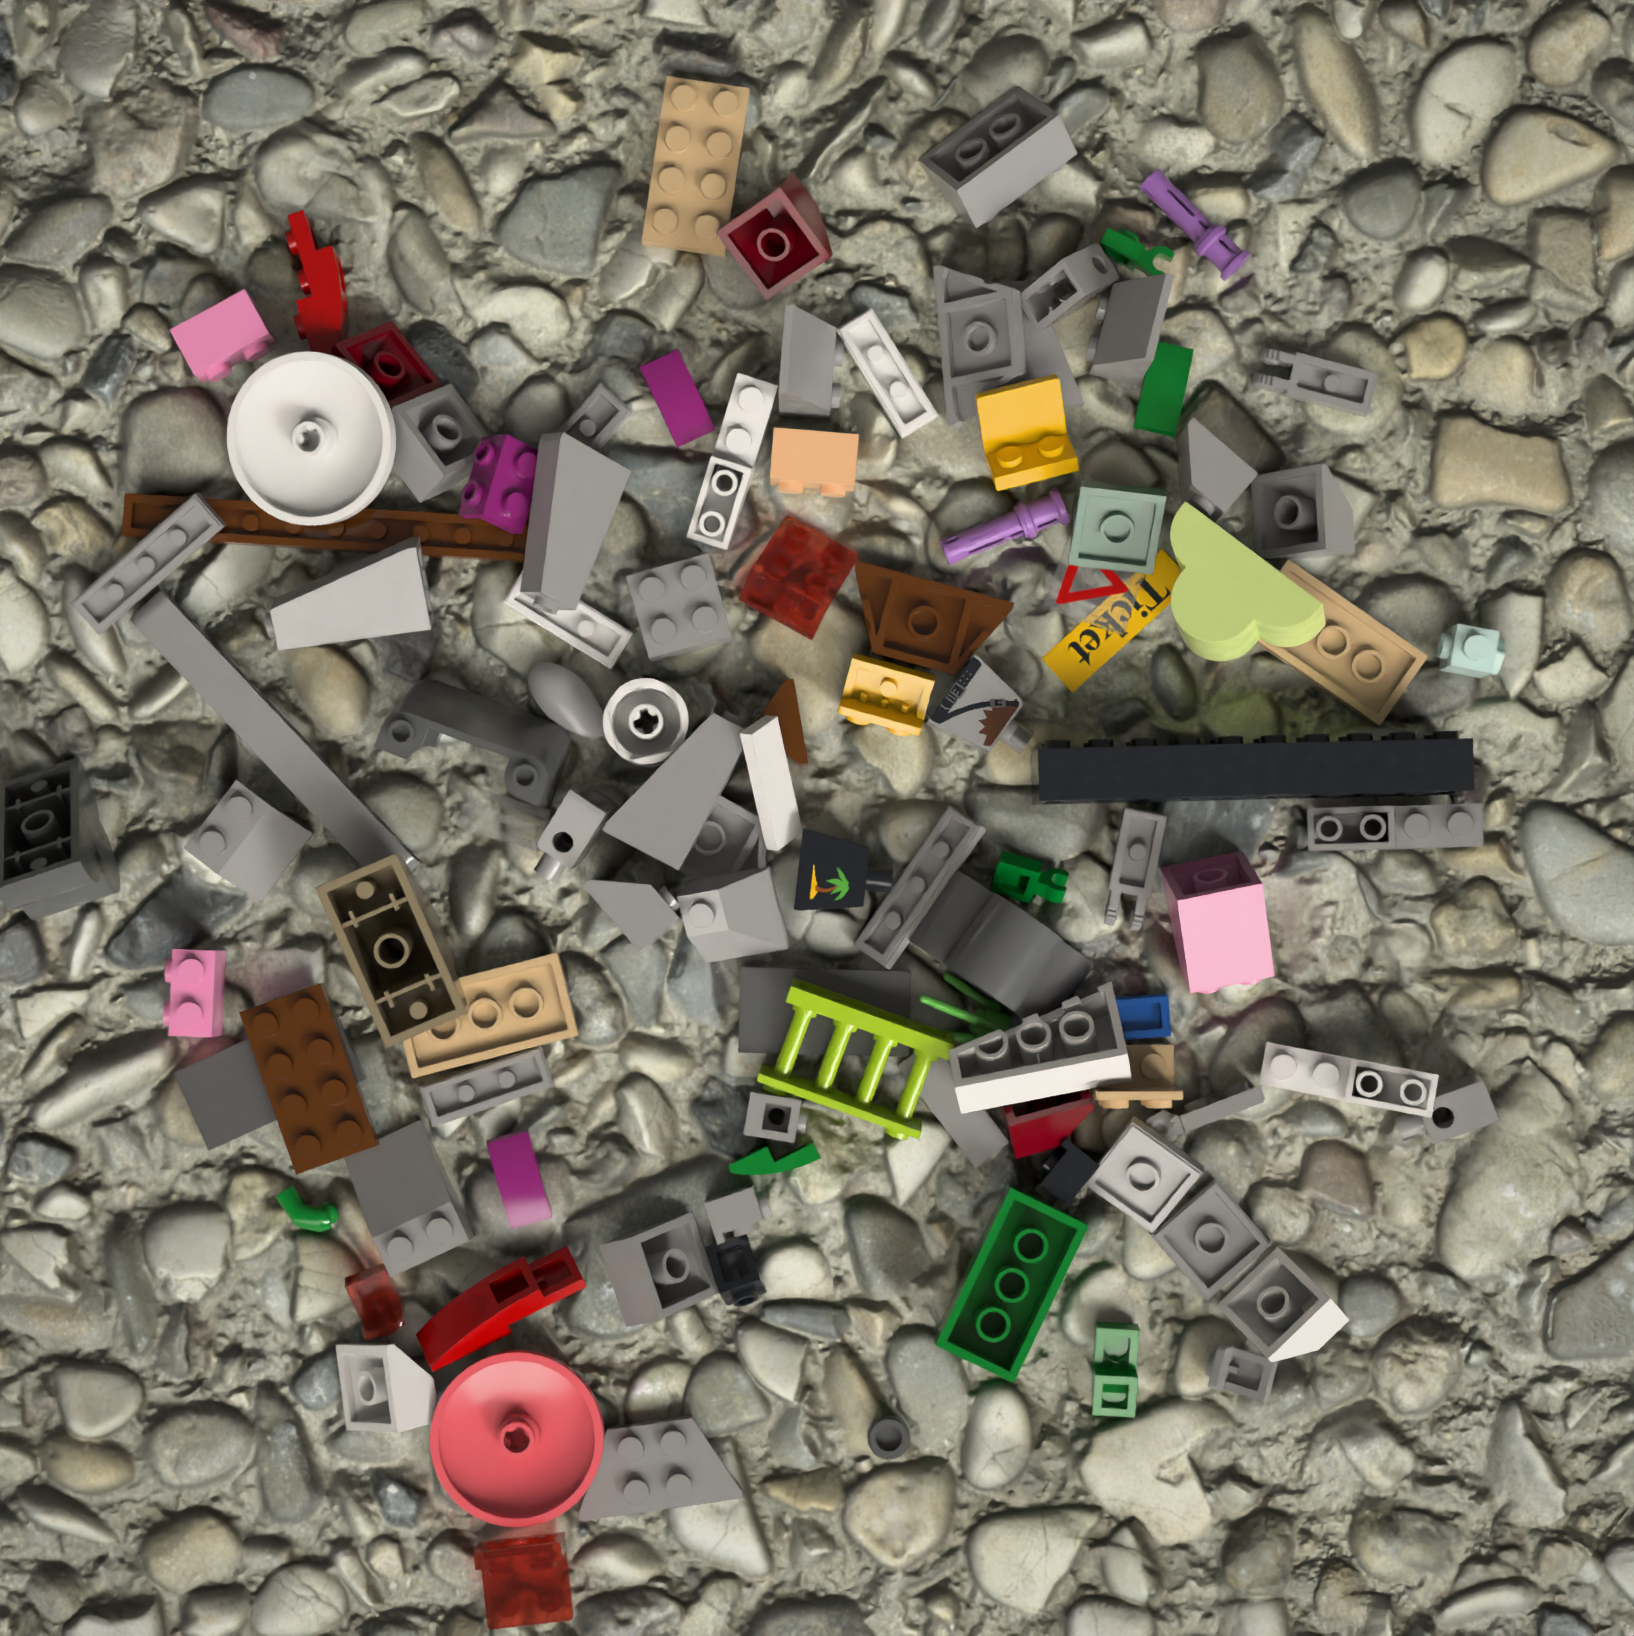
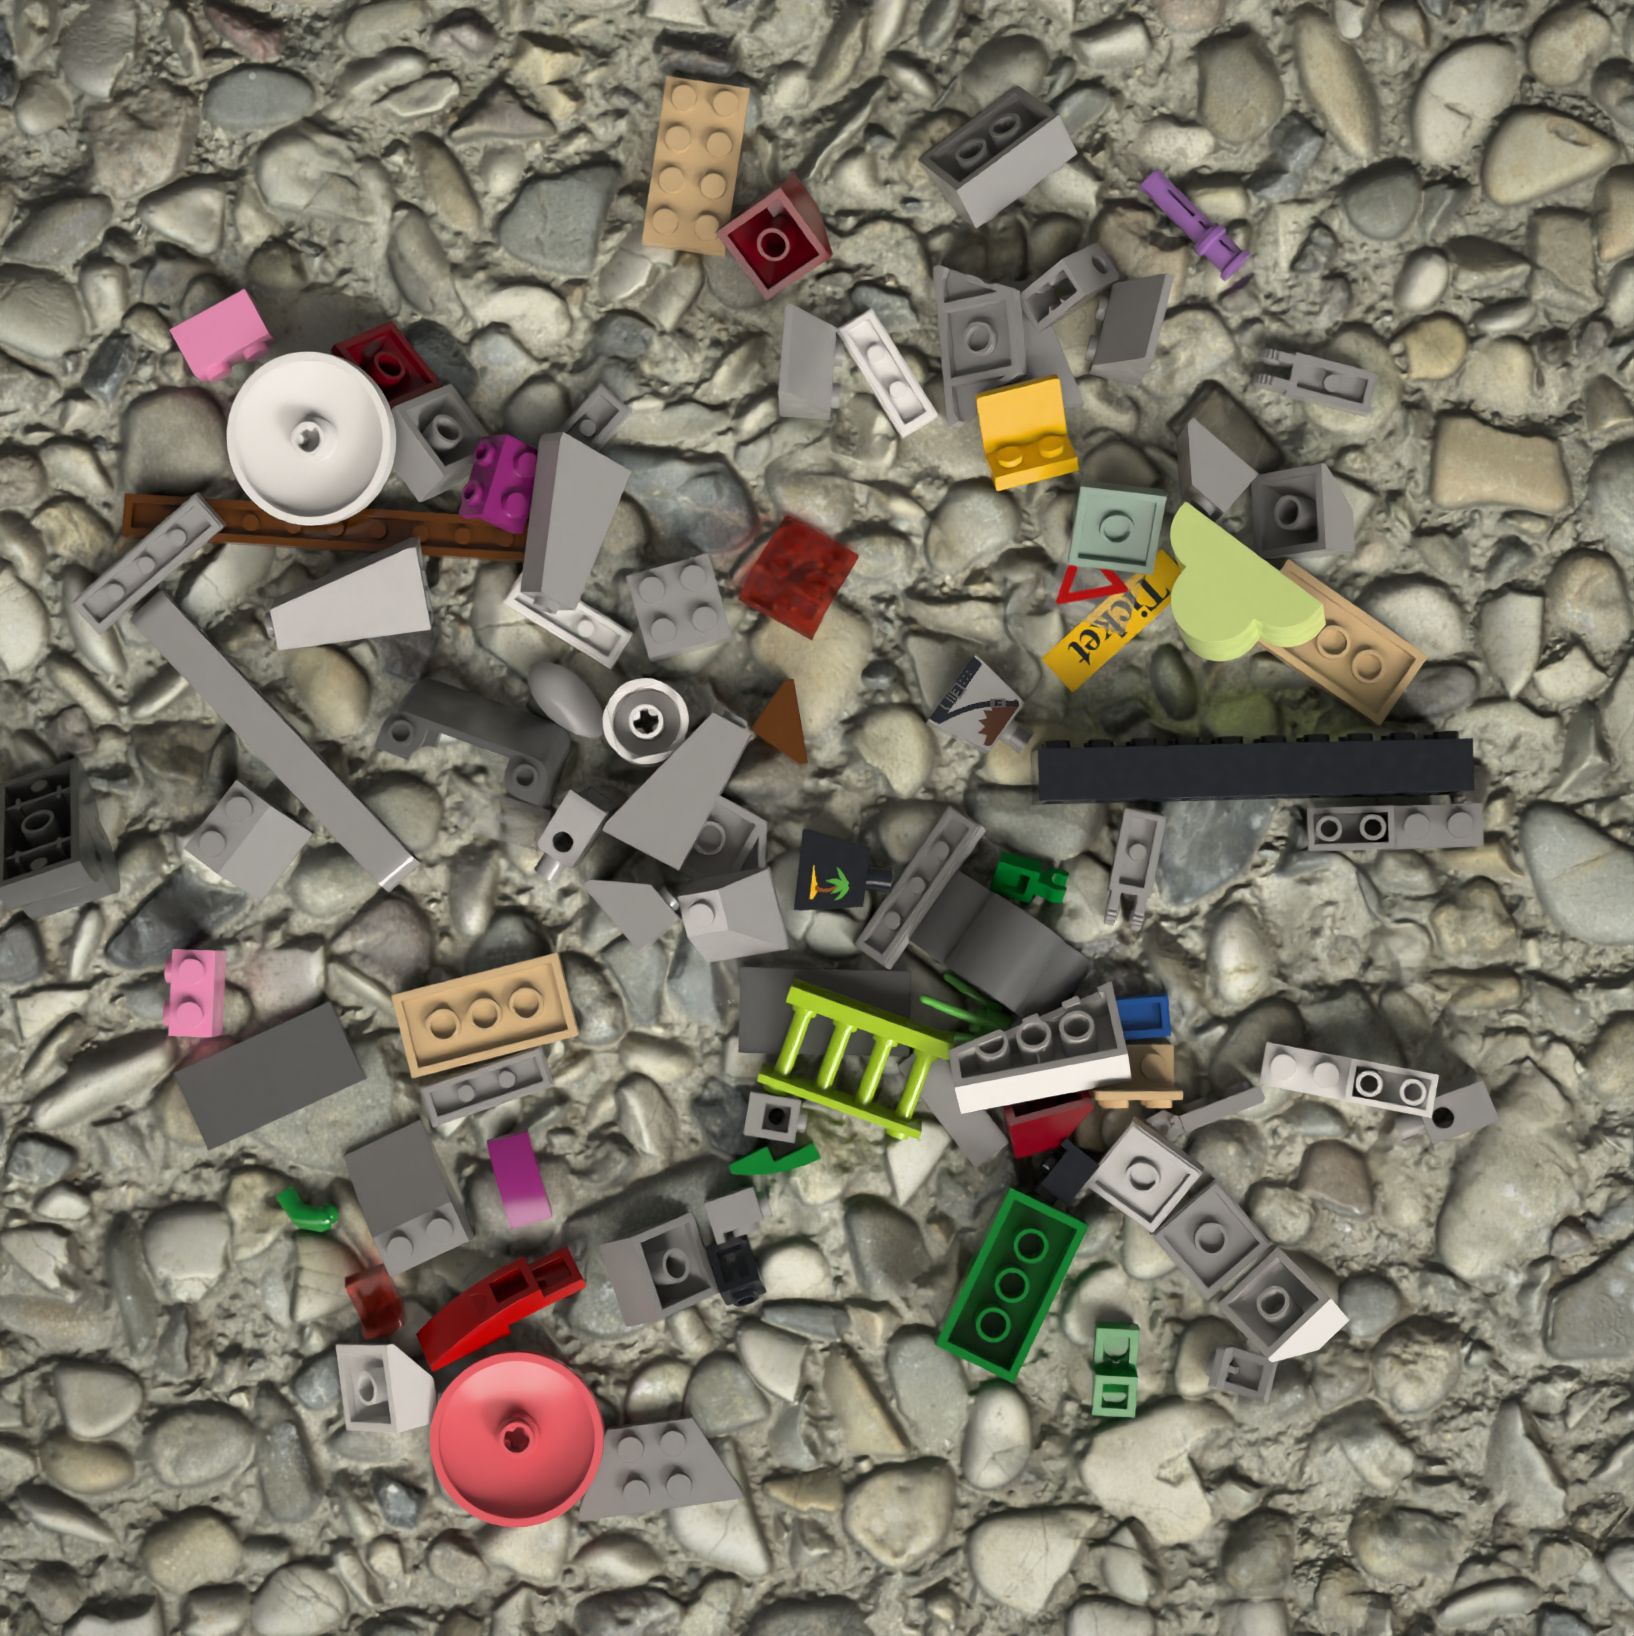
reddish brown plate [239,983,380,1175] -> none
red slope [285,210,349,355] -> none
dark tan brick [315,852,468,1048] -> none
clear red bracket [473,1532,574,1630] -> none
magenta slope [639,348,716,448] -> none
white slope [687,373,779,550] -> none
white tile [740,715,803,851] -> none
light nougat brick [770,427,859,497] -> none
yellow bracket [837,653,936,736] -> none
reddish brown wing [855,560,1014,676] -> none
dark grey tile [867,1414,910,1460] -> none
medium lavender pin [939,488,1070,565] -> none
green plate [1099,227,1175,277] -> none
green slope [1133,341,1194,437] -> none
bright pink slope [1160,850,1275,994] -> none
light aqua brick [1437,624,1505,678] -> none

